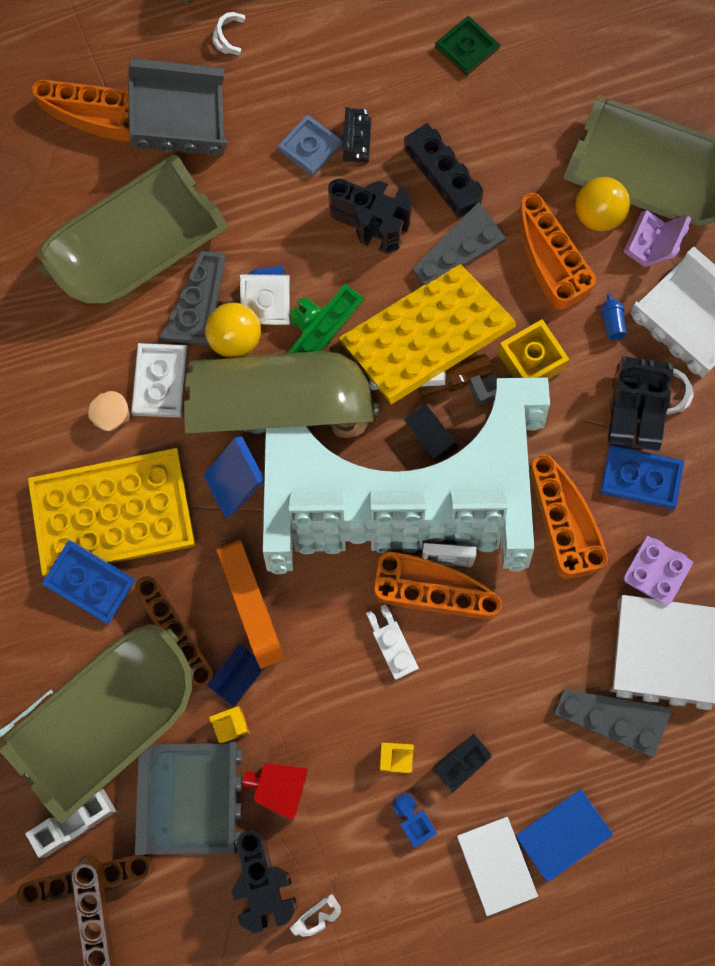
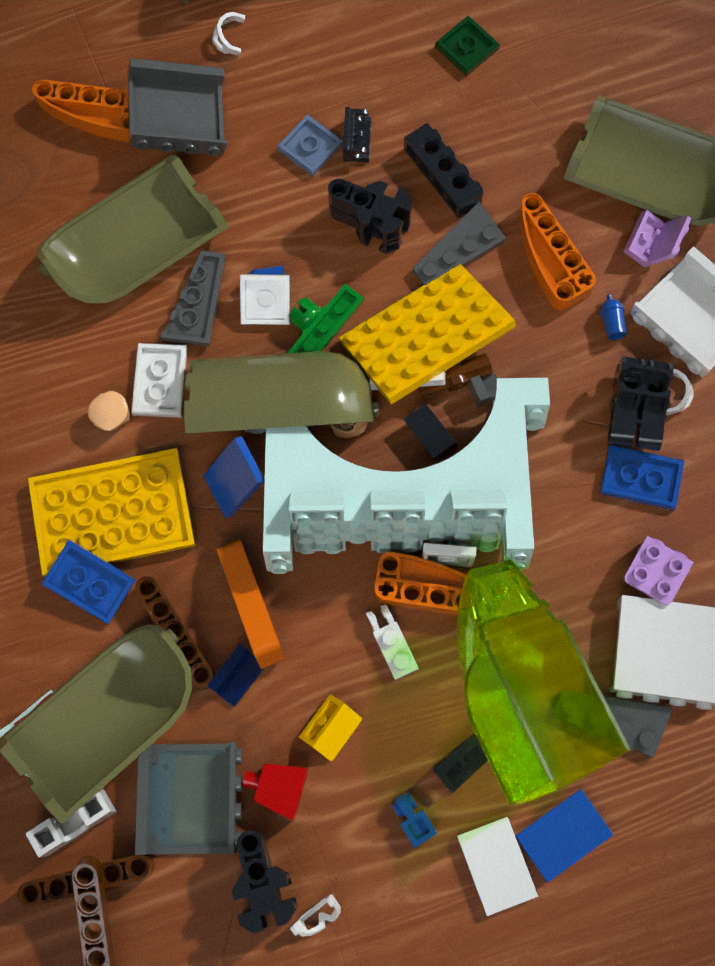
yellow piece [205,303,261,358] -> none
yellow panel [209,706,249,744] -> none
yellow panel [380,743,414,773] -> none
yellow brick [497,319,569,379] -> none
orange beam [530,454,608,579] -> none
yellow piece [575,177,630,232] -> none
none -> yellow panel [299,694,362,761]
none -> clear neon green windscreen [457,560,631,807]

